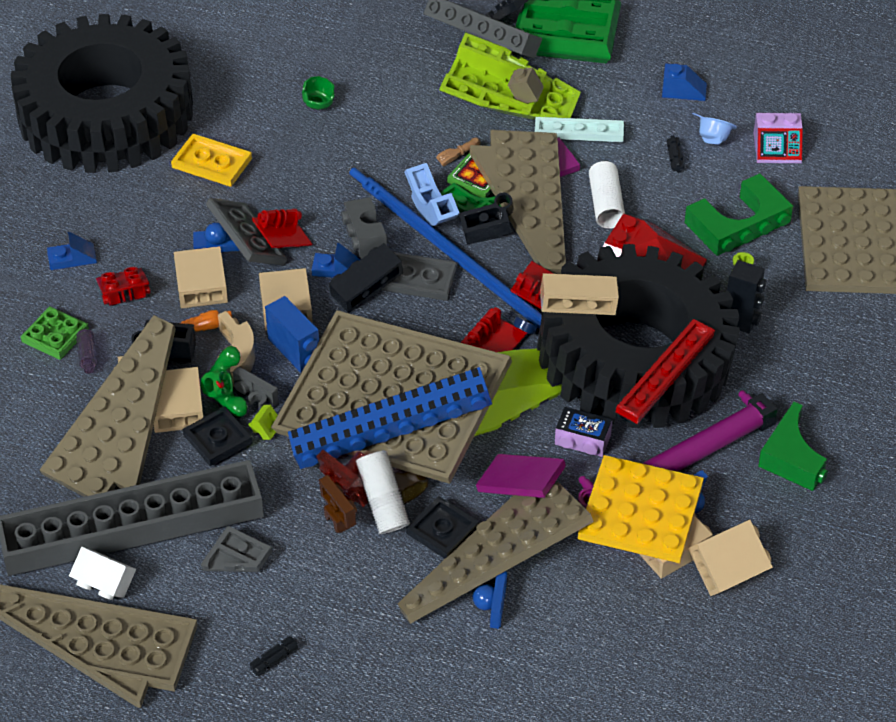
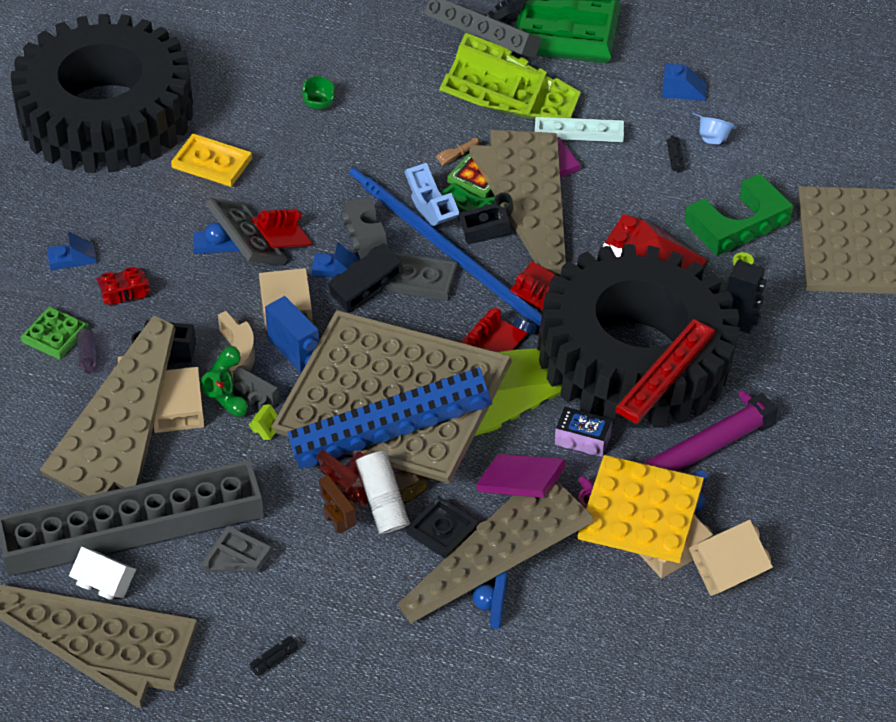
tan brick [174,246,228,308] -> none
orange piece [181,310,232,332] -> none
black plate [183,406,252,466] -> none
dark tan brick [508,67,544,103] -> none
tan brick [540,273,619,315] -> none
white piece [589,161,625,228] -> none
slope [753,113,803,163] -> none
green arch [758,402,828,491] -> none

